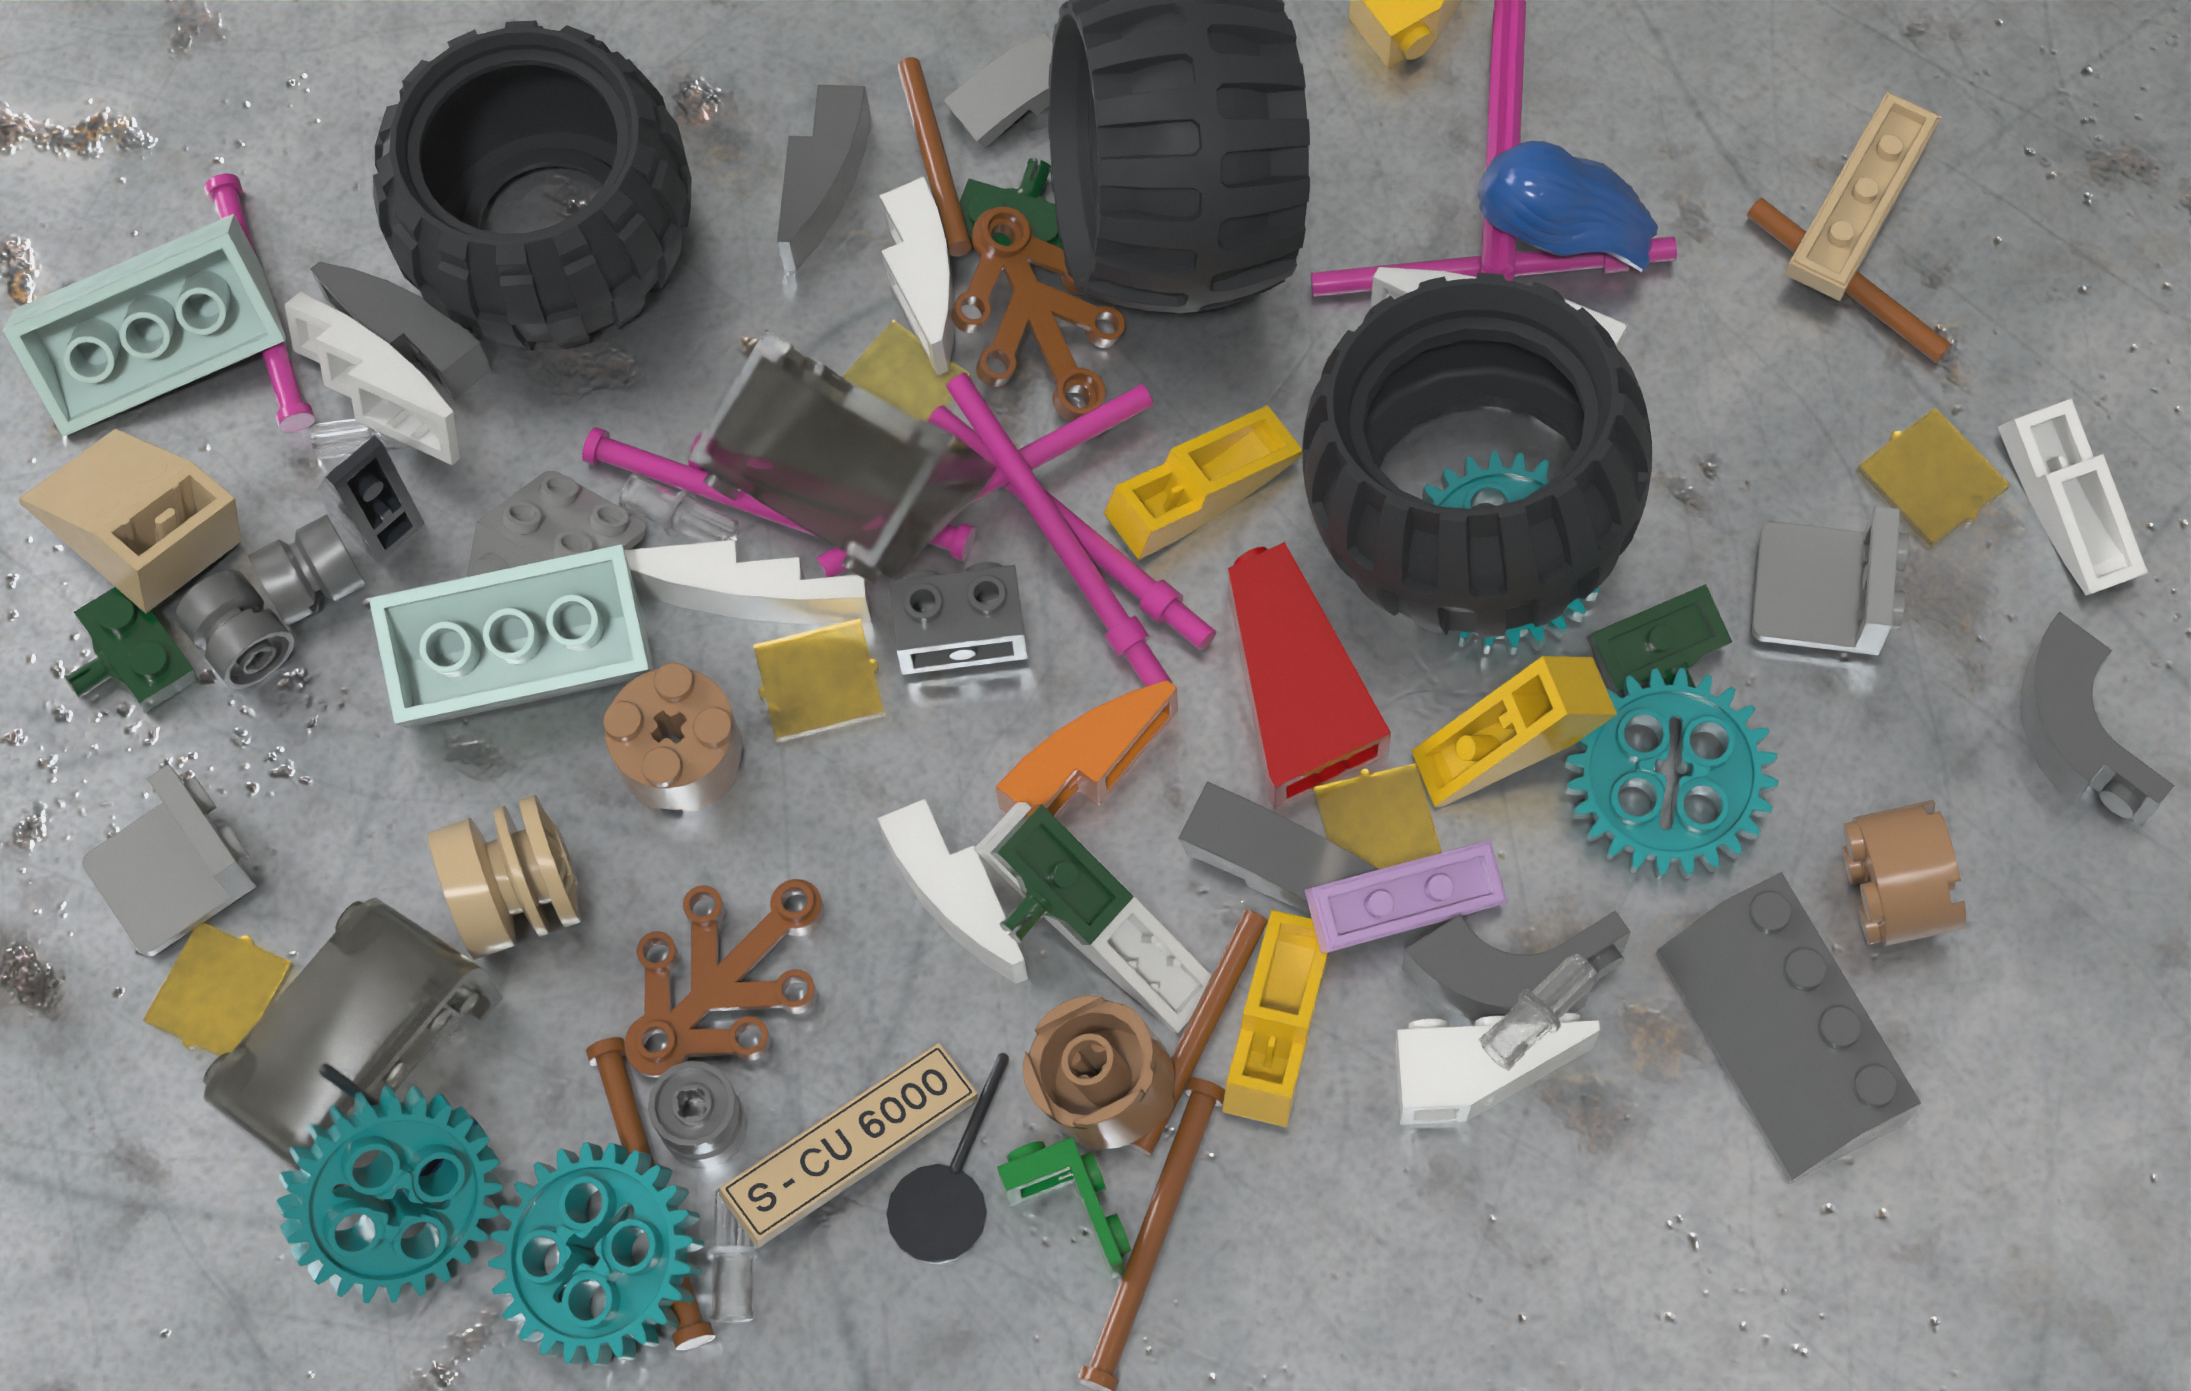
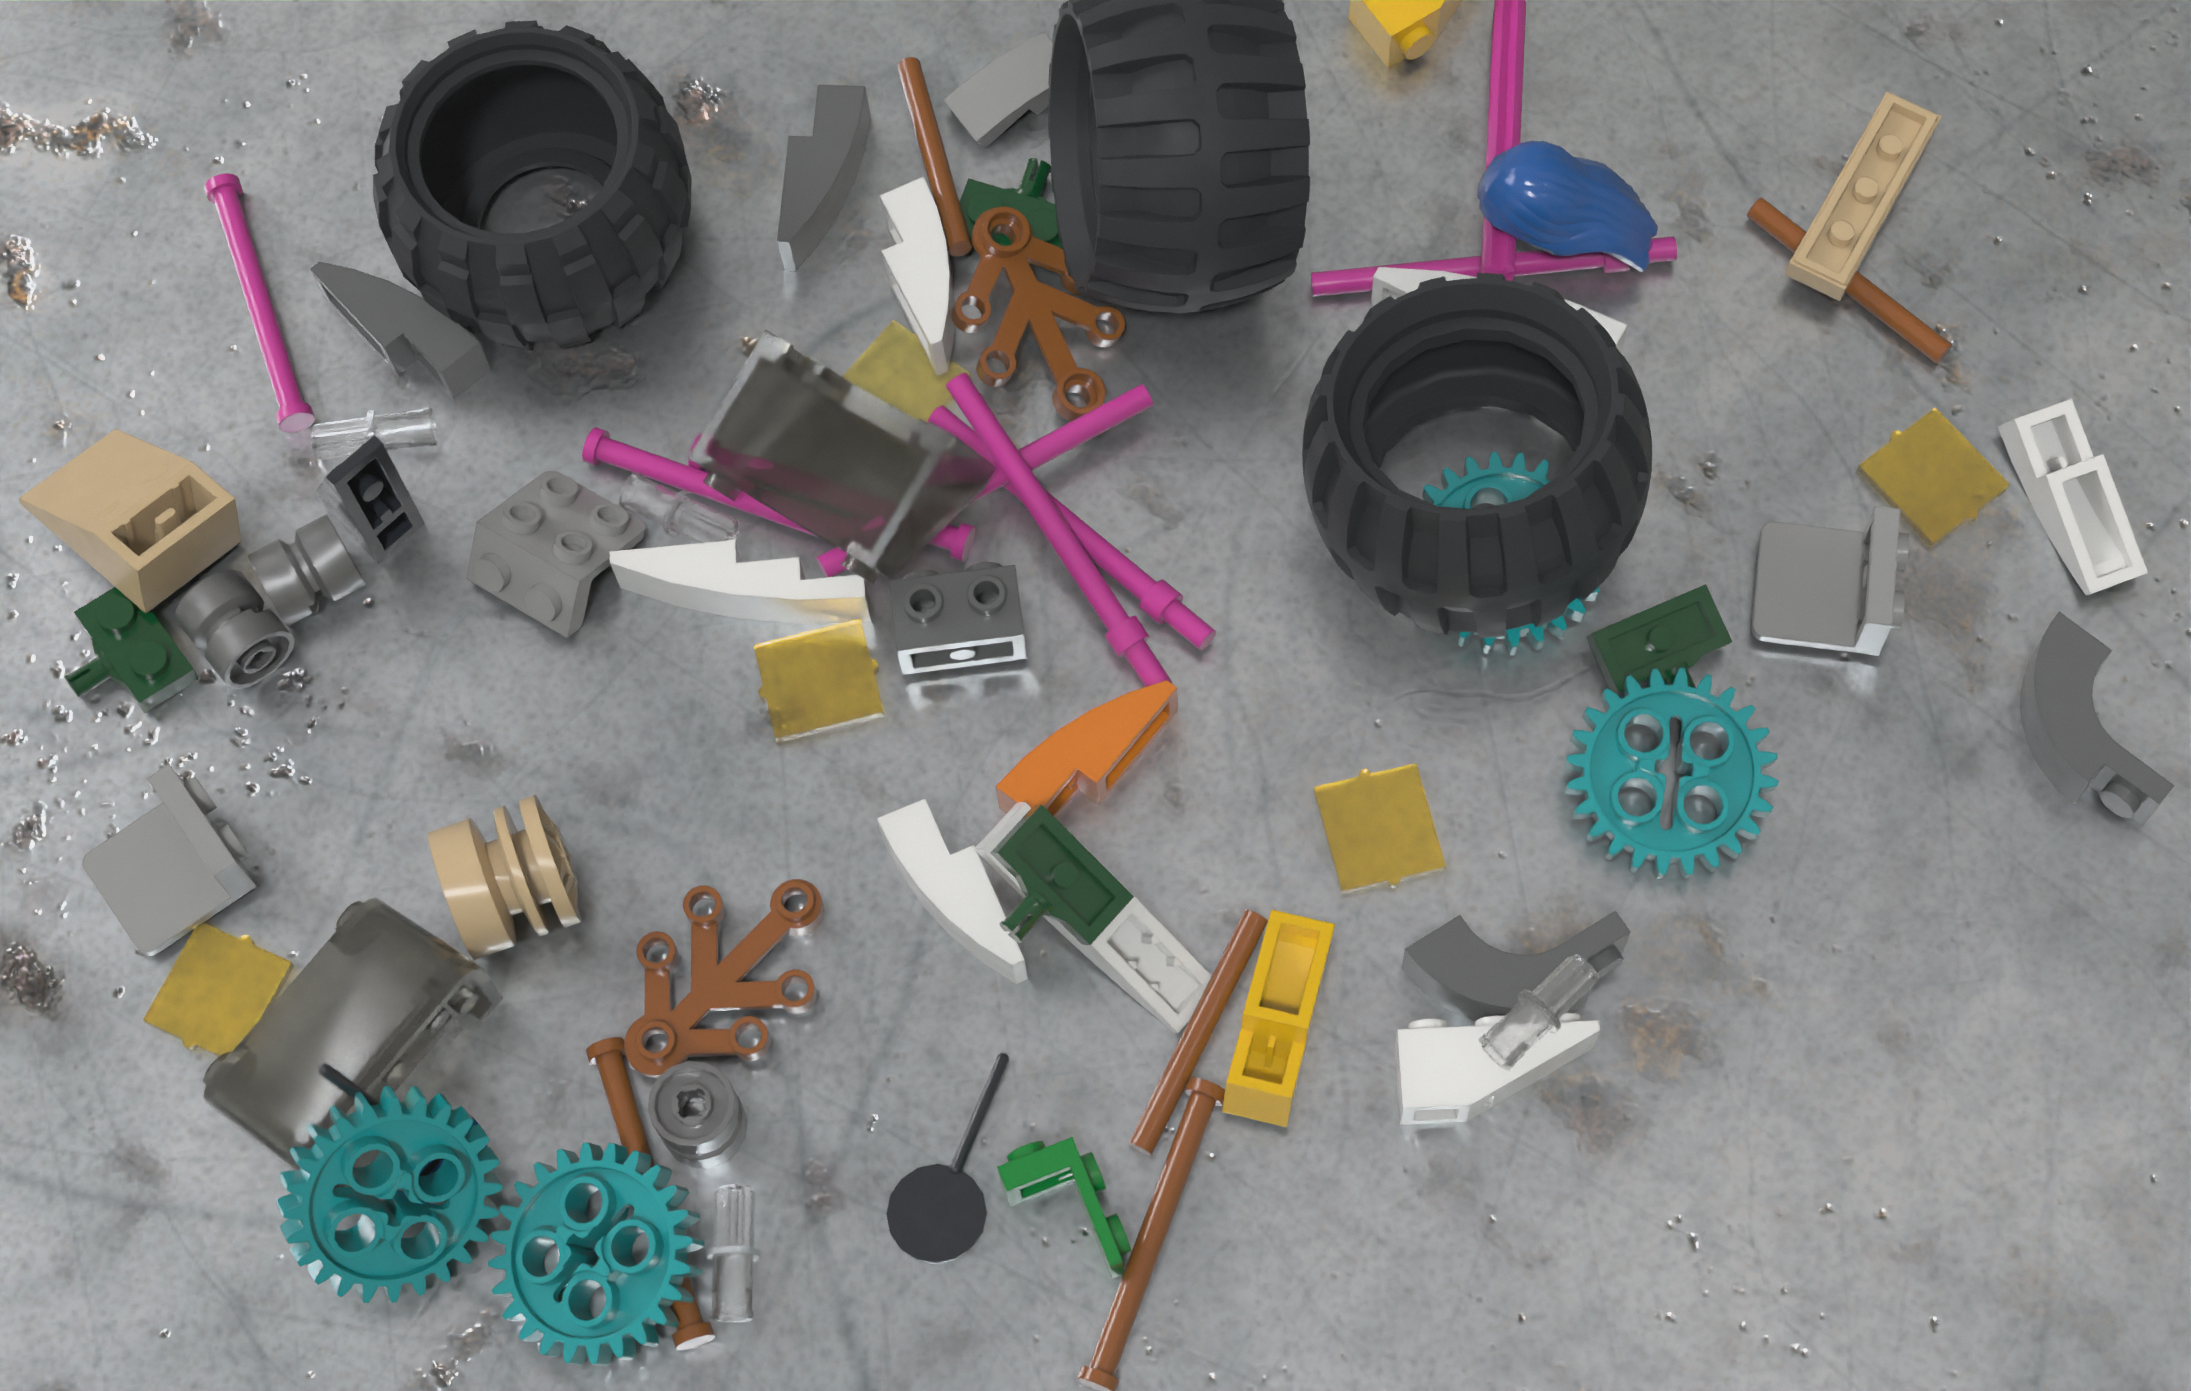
light aqua slope [2,214,286,437] -> none
white slope [284,291,460,465] -> none
light aqua slope [369,544,654,728] -> none
medium nougat brick [603,662,742,813] -> none
tan tile [719,1042,978,1248] -> none
medium nougat brick [1022,995,1175,1151] -> none
yellow slope [1104,405,1302,560] -> none
dark grey slope [1178,781,1379,914] -> none
red slope [1228,542,1391,809] -> none
lavender tile [1304,840,1508,954] -> none
yellow slope [1411,656,1617,807] -> none
dark grey slope [1656,872,1921,1183] -> none
medium nougat brick [1842,800,1966,946] -> none

